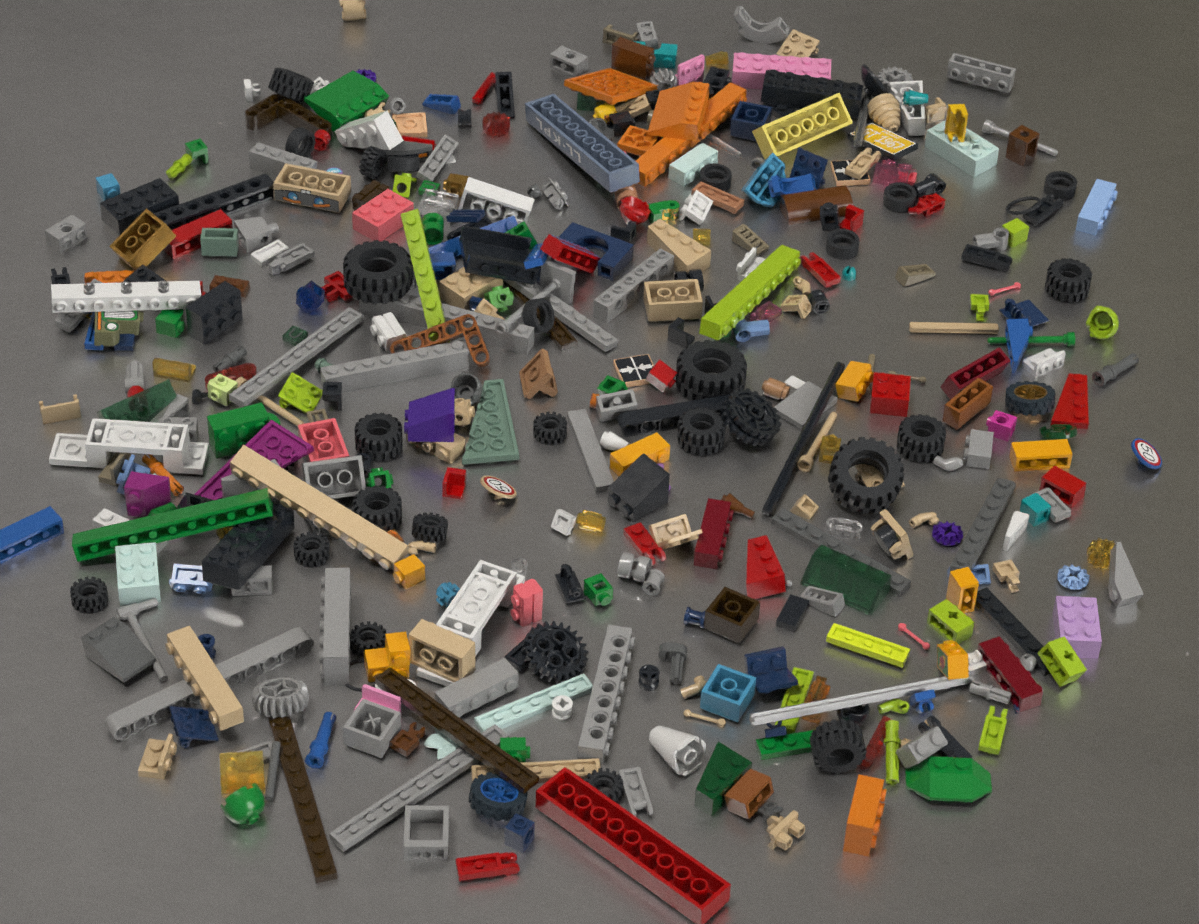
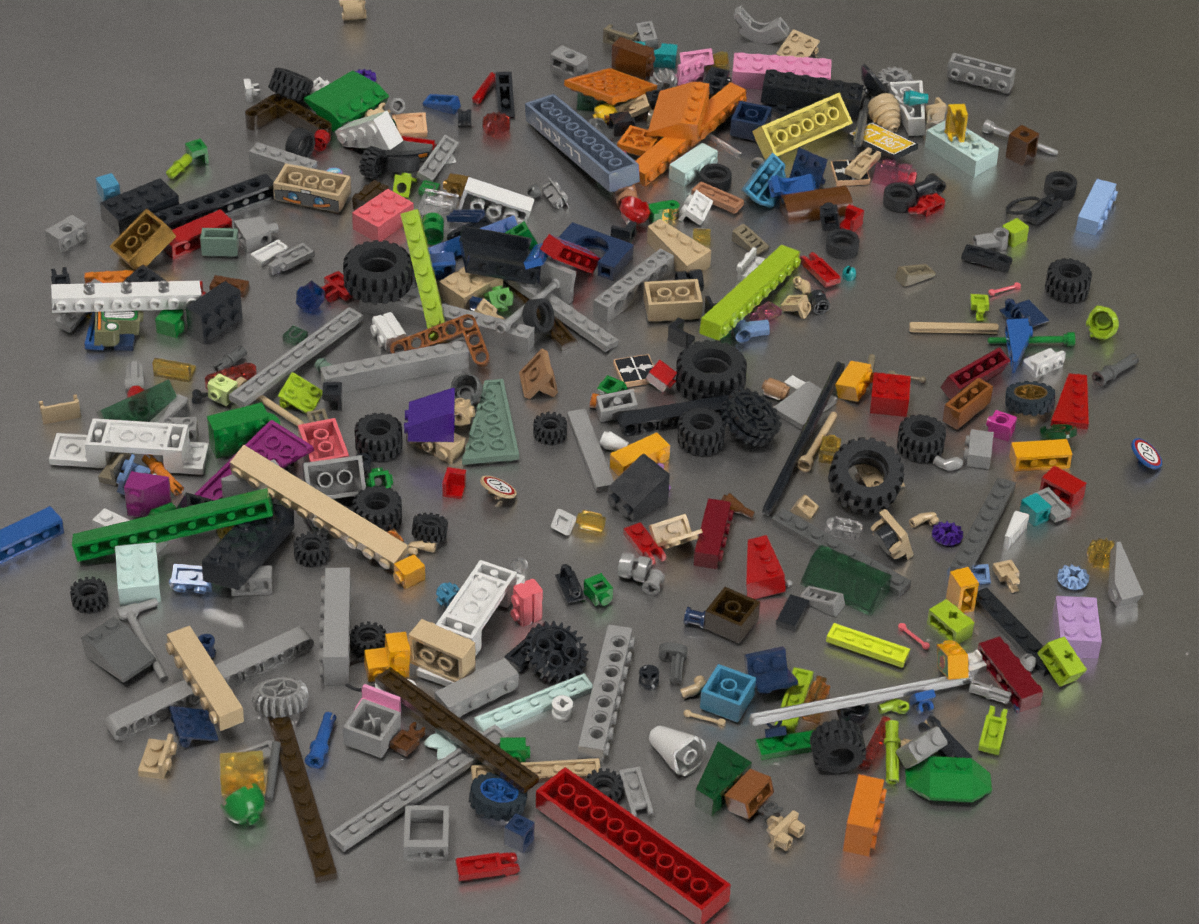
none -> bright pink panel [680,48,714,67]

